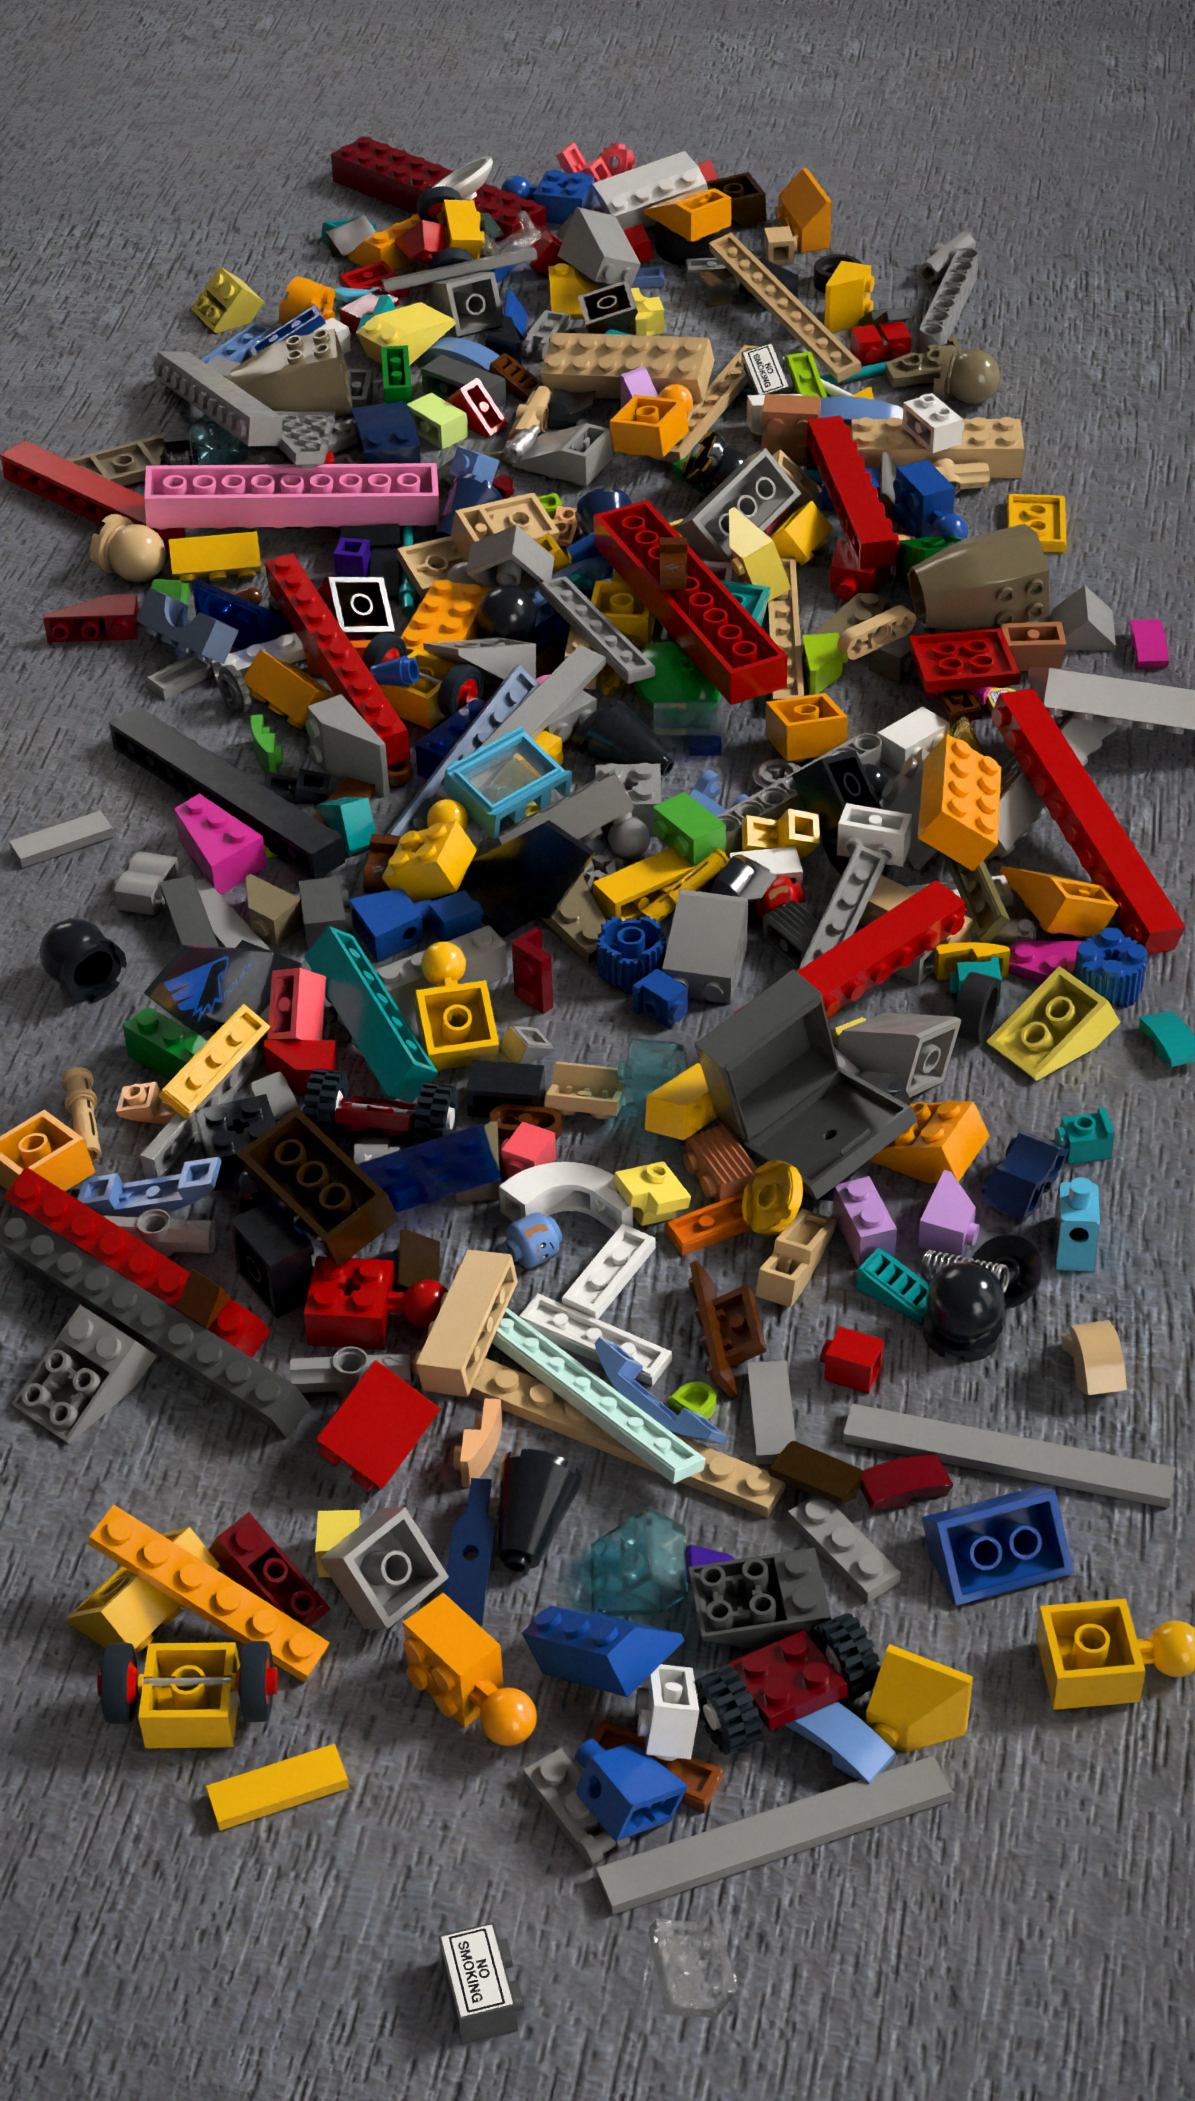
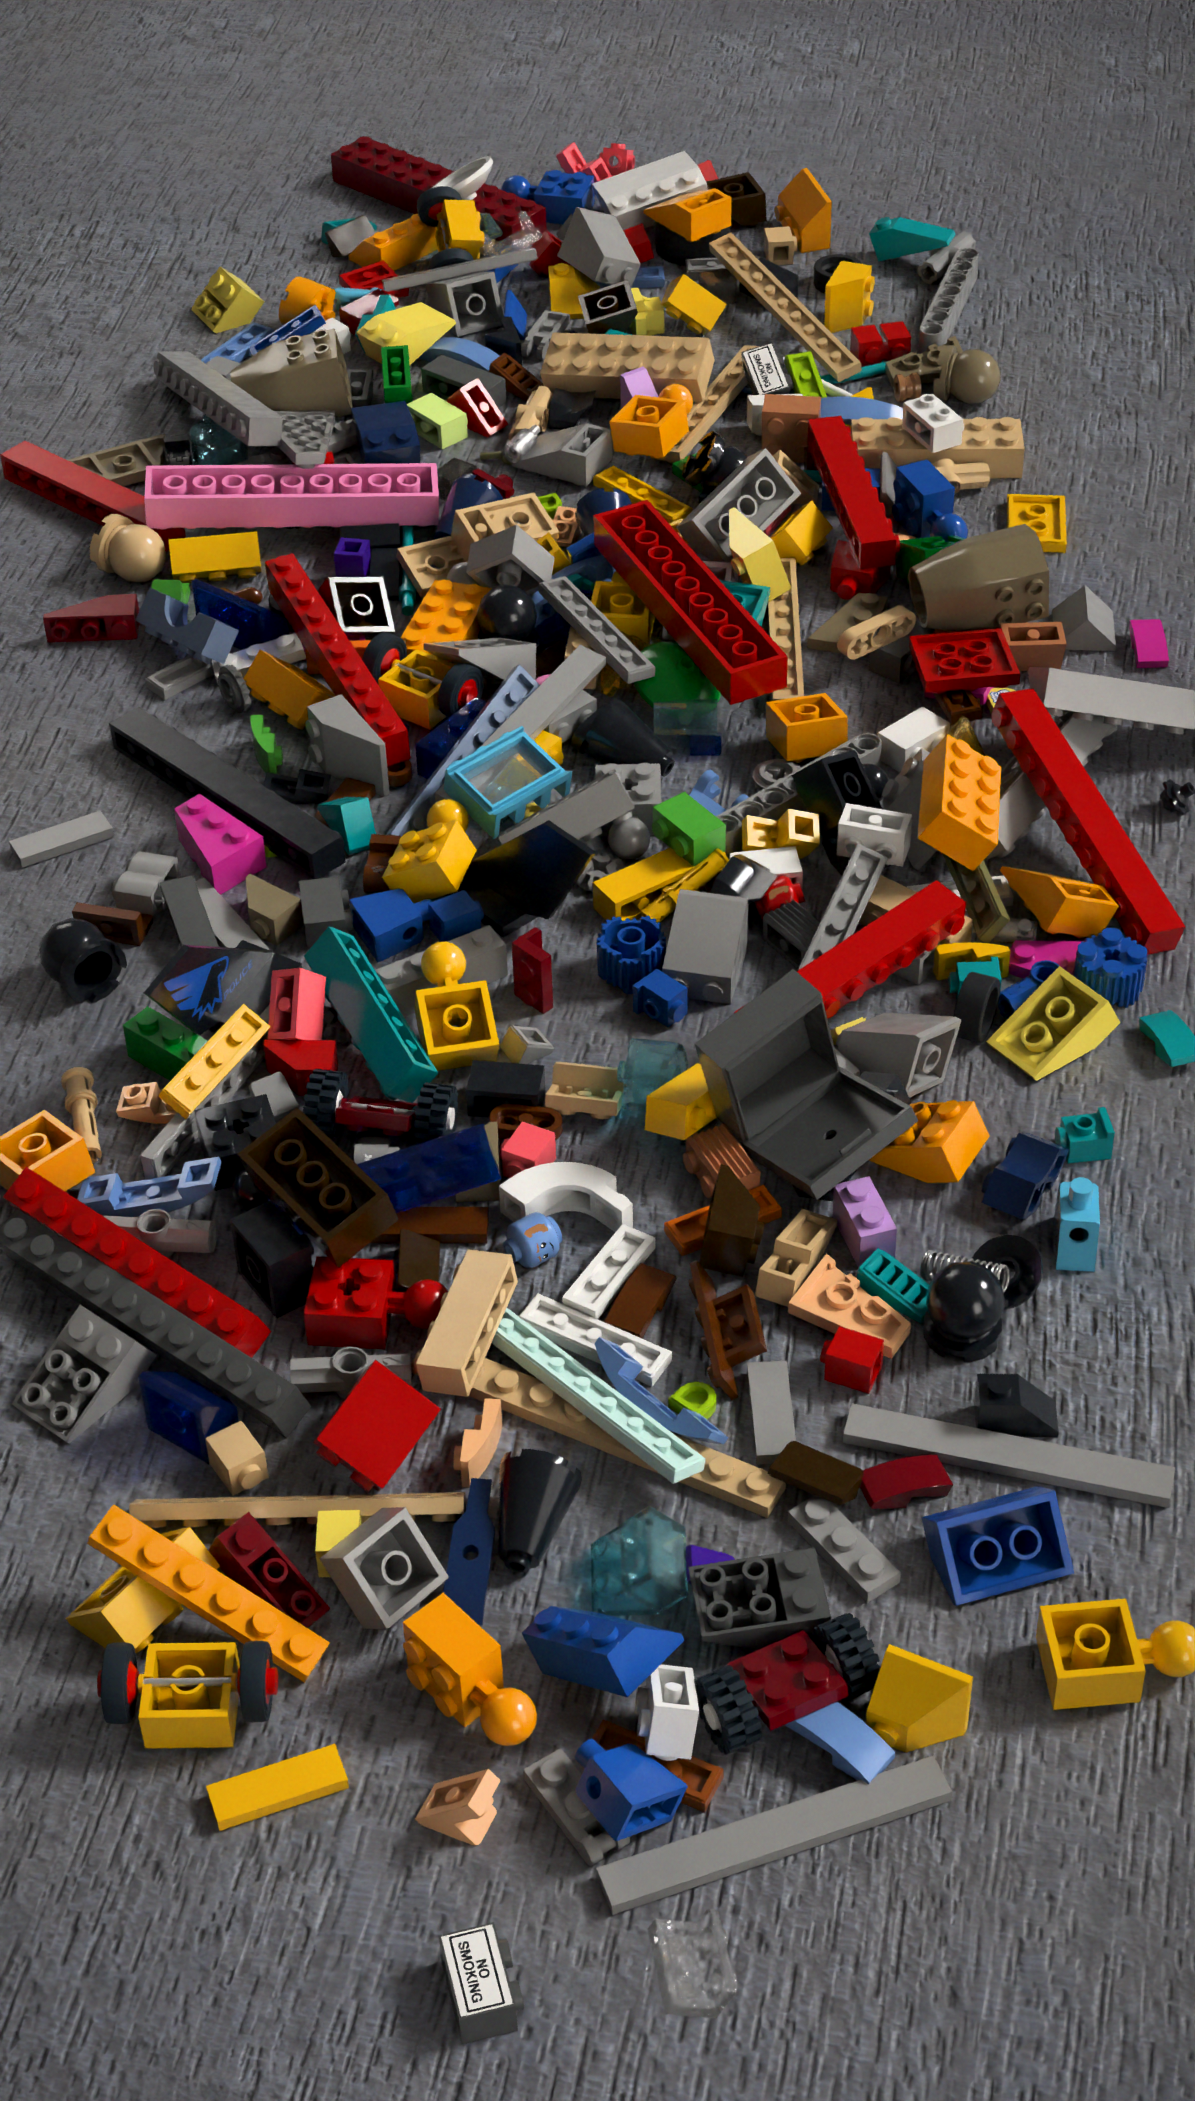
reddish brown slope [176,1269,231,1330] -> none
blue cone [370,656,419,687] -> none
red slope [395,220,446,264] -> none
medium blue brick [449,446,500,484] -> none
dark tan wing [541,874,606,963] -> none
light yellow brick [613,1161,691,1226] -> none
reddish brown leg [659,537,688,591] -> none
yellow tile [742,1160,803,1236] -> none
lime slope [802,633,848,695] -> none
black slope [858,307,912,327] -> none
lavender slope [918,1170,980,1258] -> none
tan brick [1061,1320,1127,1395] -> none
none -> reddish brown panel [72,902,153,946]
none -> tan plate [129,1492,466,1528]
none -> clear blue slope [138,1371,239,1464]
none -> tan brick [205,1420,269,1496]
none -> reddish brown tile [370,1207,489,1243]
none -> light nougat slope [415,1769,501,1846]
none -> yellow tile [593,466,693,523]
none -> reddish brown slope [604,1263,677,1339]
none -> yellow slope [661,274,727,335]
none -> dark brown slope [699,1164,764,1277]
none -> light nougat wing [788,1253,911,1359]
none -> teal slope [869,217,956,261]
none -> medium nougat wheel [894,372,922,402]
none -> black slope [974,1374,1059,1437]
none -> blue piece [998,960,1059,1019]
none -> black plant [1160,779,1195,815]

